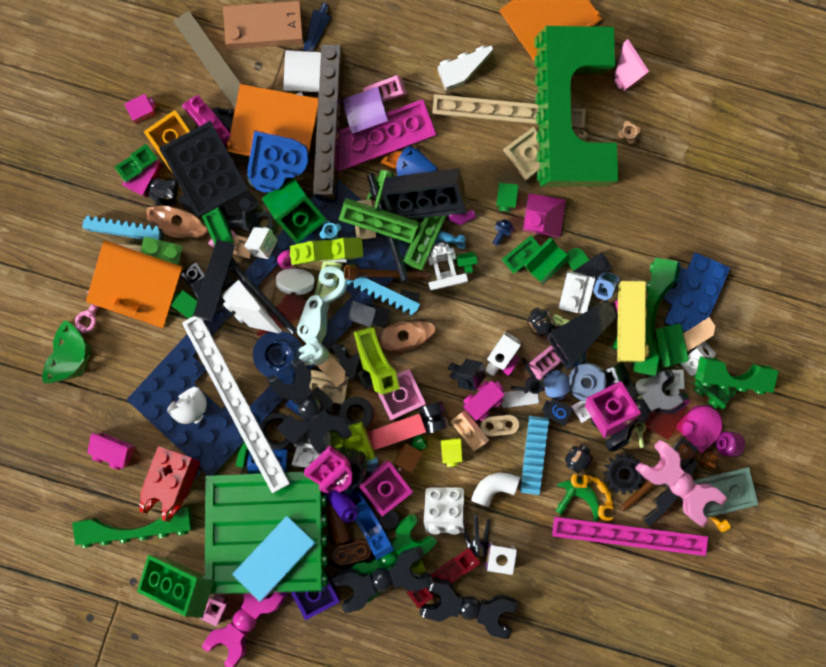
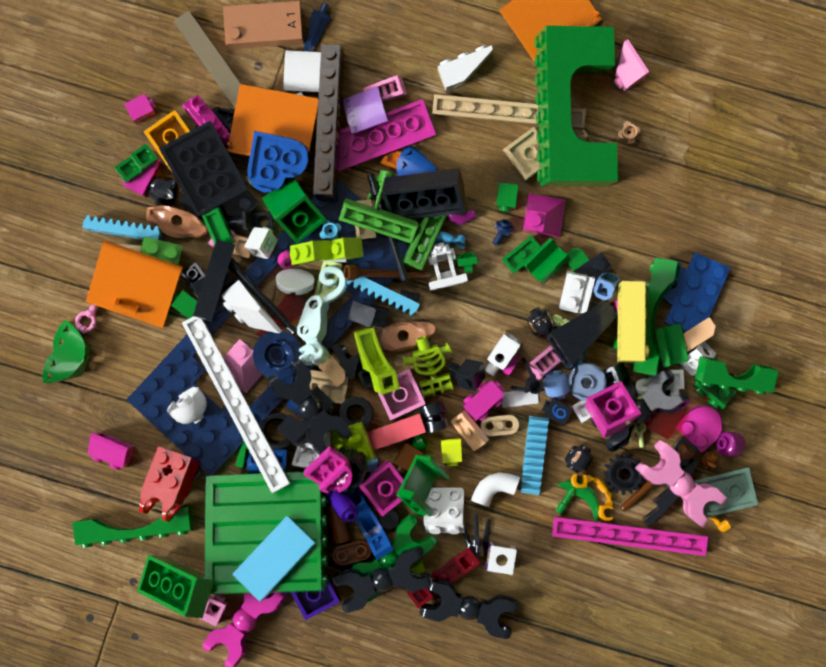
none -> bright pink slope [224,339,263,393]
none -> green panel [397,455,450,517]
none -> lime piece [403,336,454,399]

